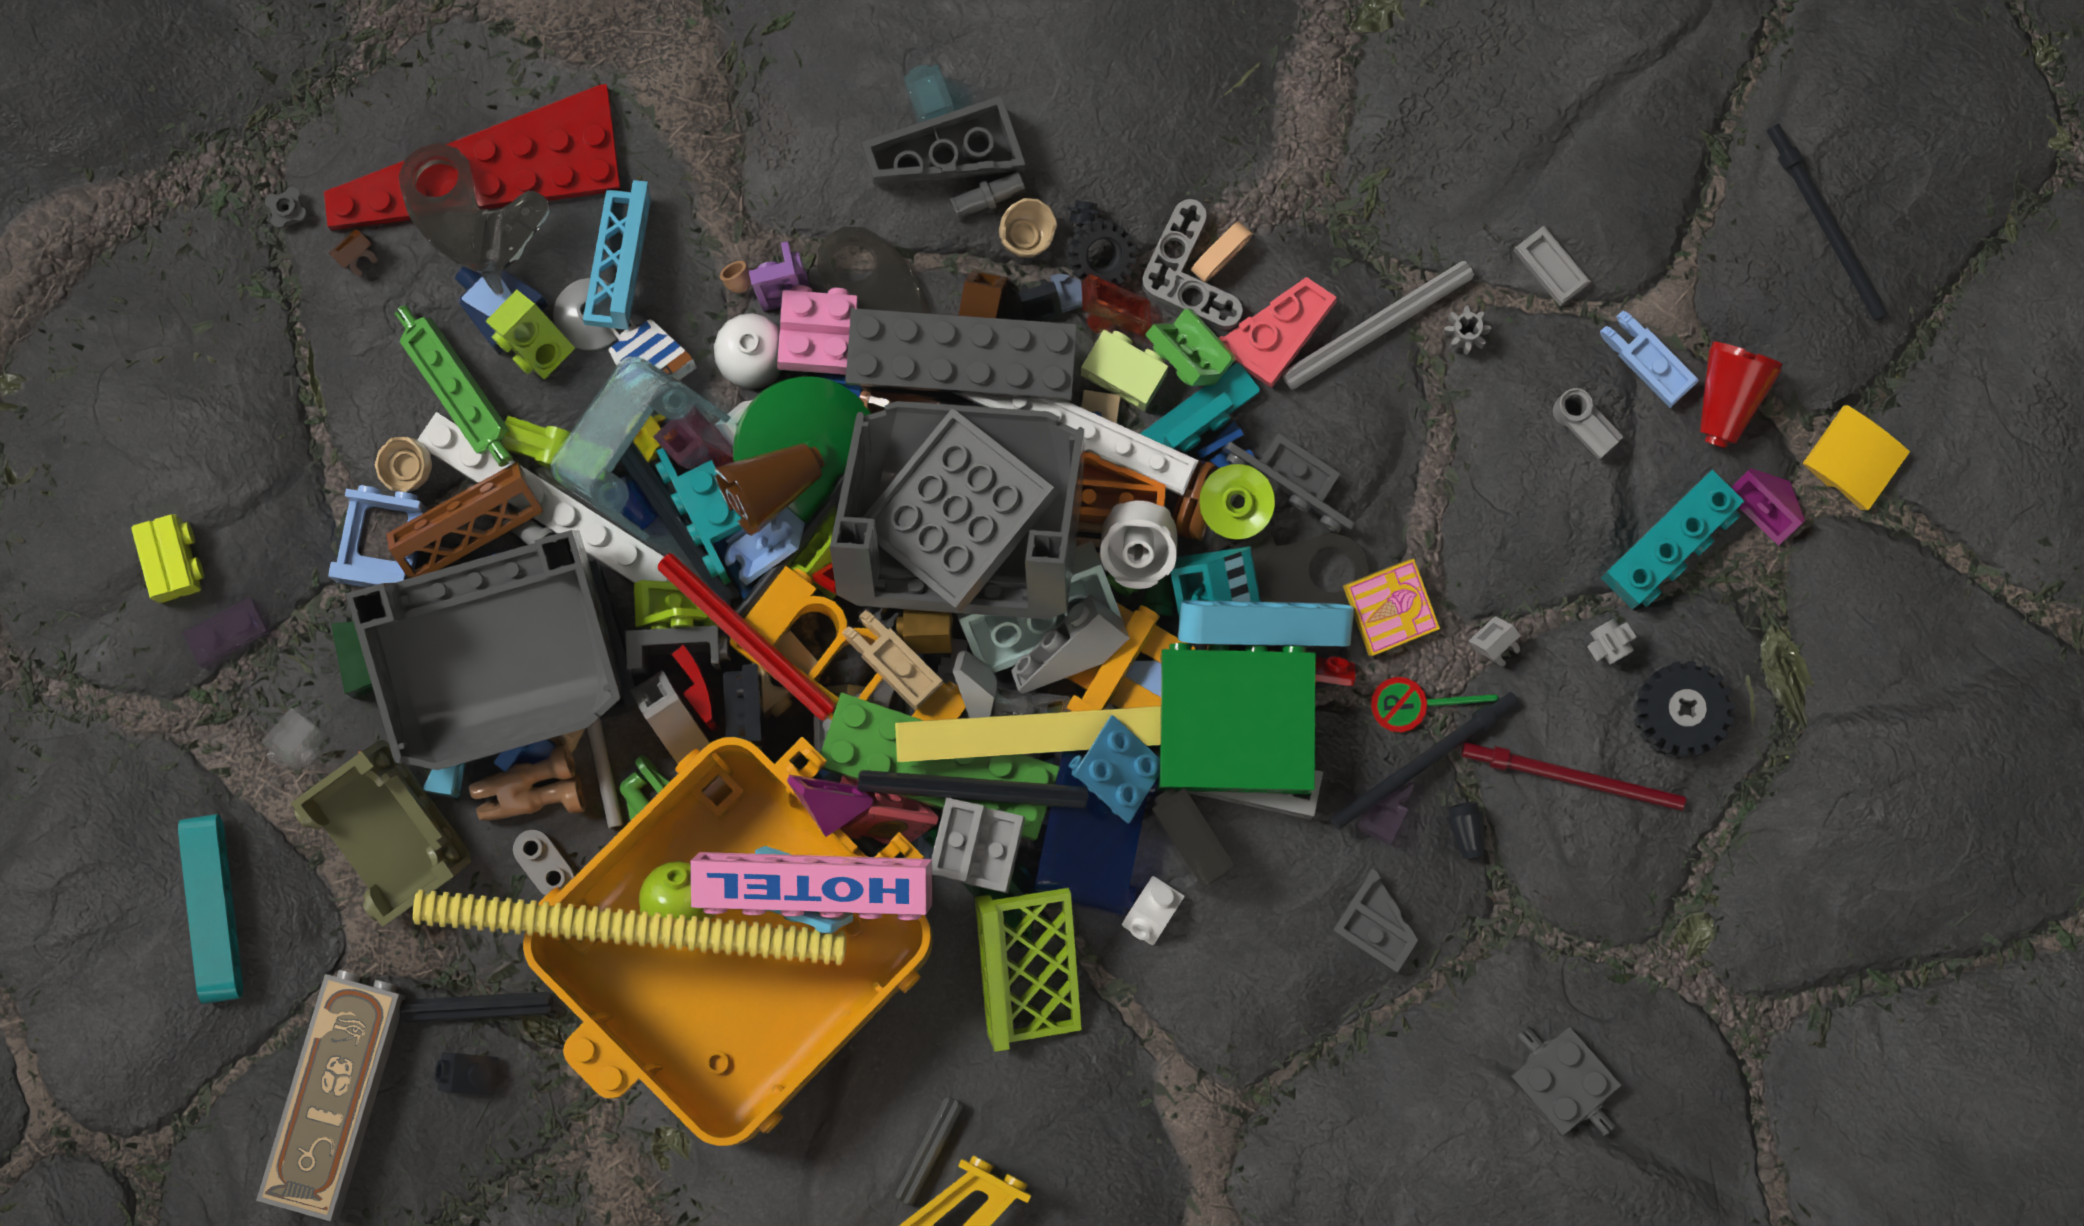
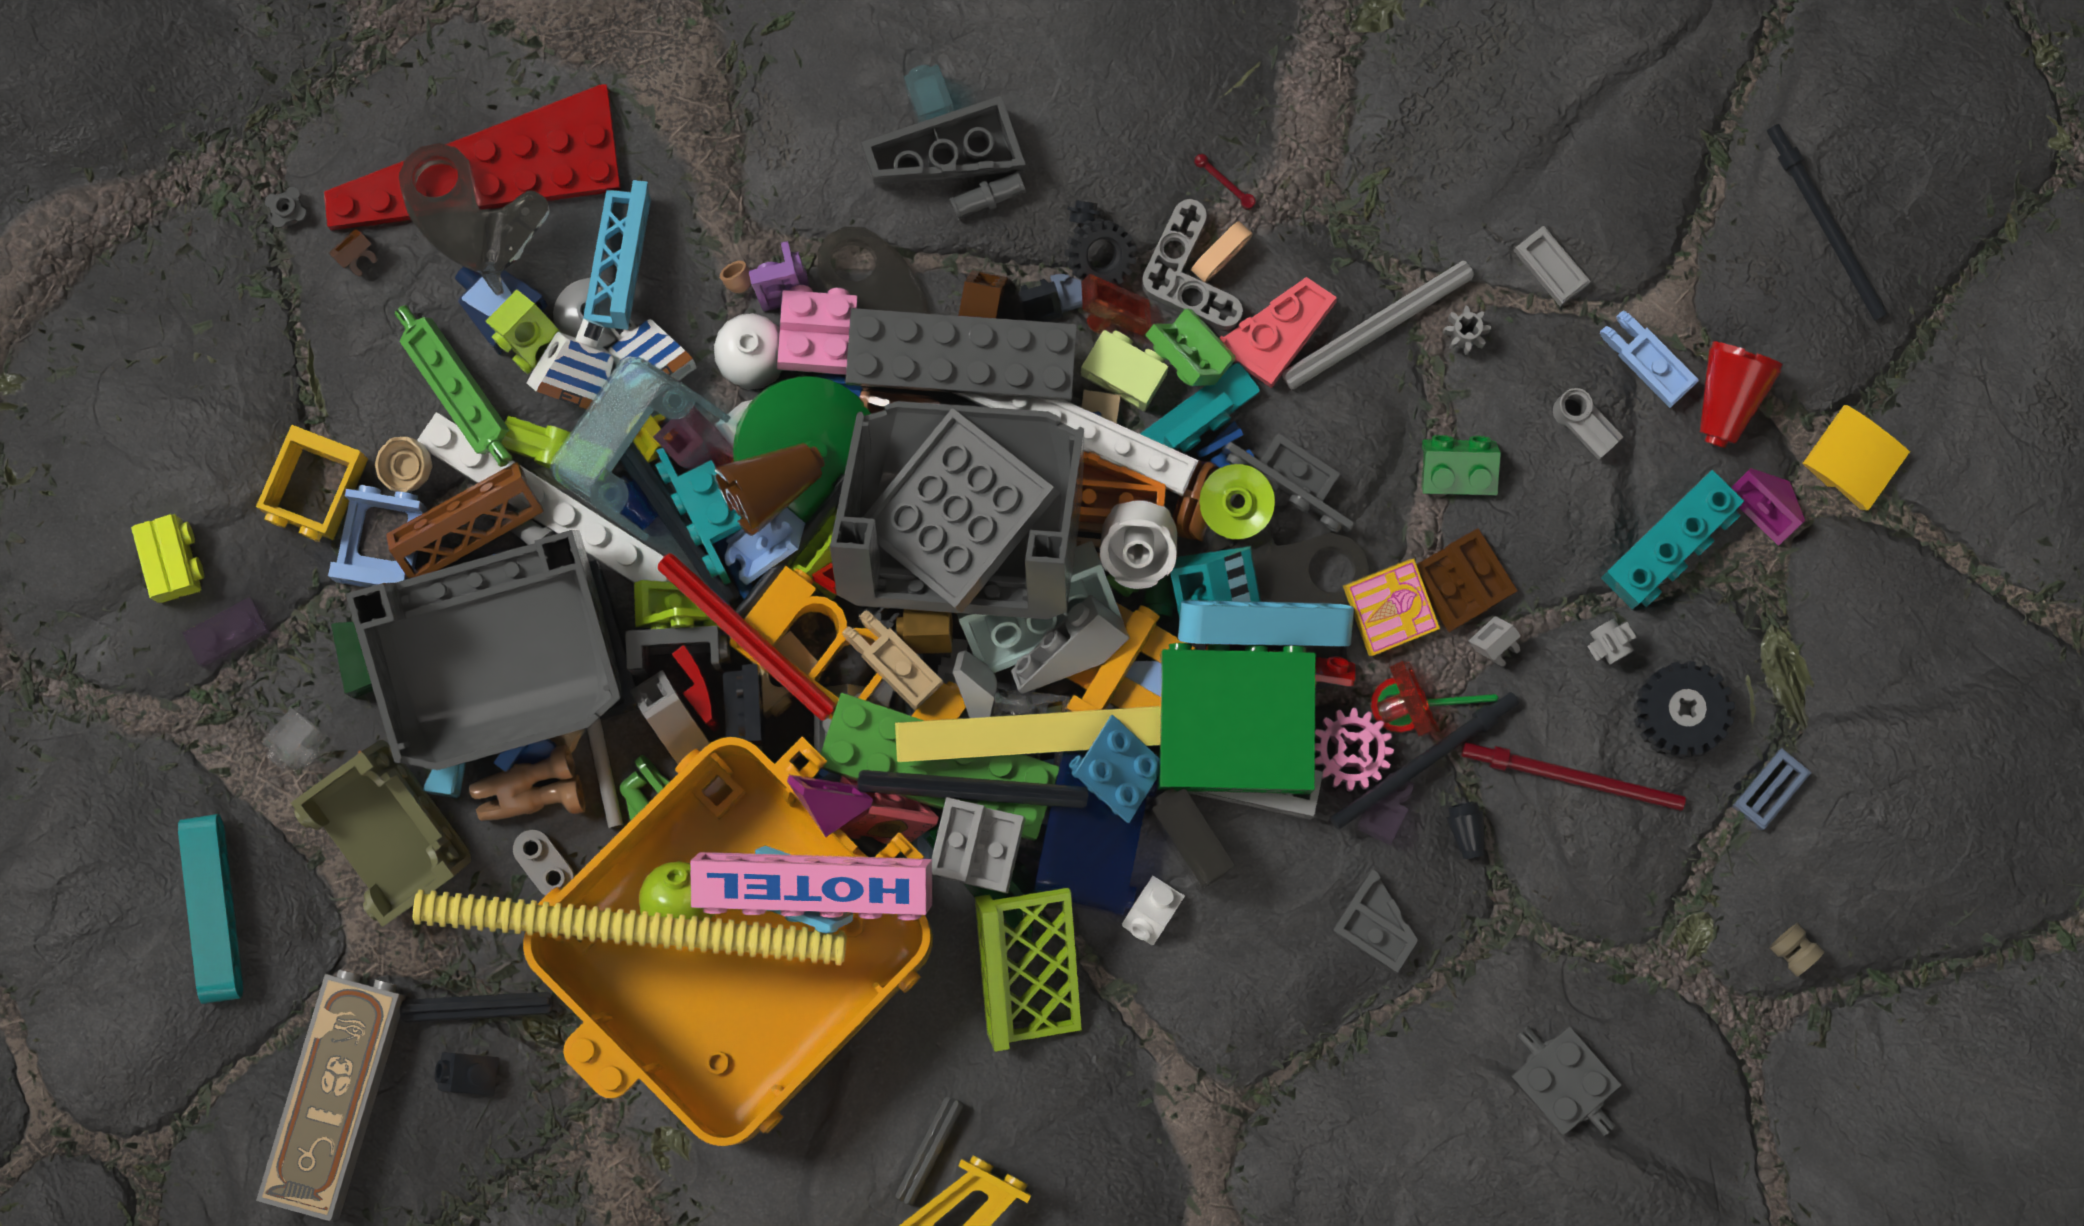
tan hair [999,198,1057,258] -> none
none -> yellow window [256,425,368,542]
none -> torso [527,318,614,414]
none -> dark red hinge [1194,154,1255,210]
none -> bright pink gear [1315,708,1394,791]
none -> clear red tile [1377,661,1439,737]
none -> reddish brown slope [1416,528,1518,633]
none -> green bracket [1421,435,1501,495]
none -> sand blue tile [1732,748,1811,831]
none -> dark tan wheel [1770,923,1825,977]

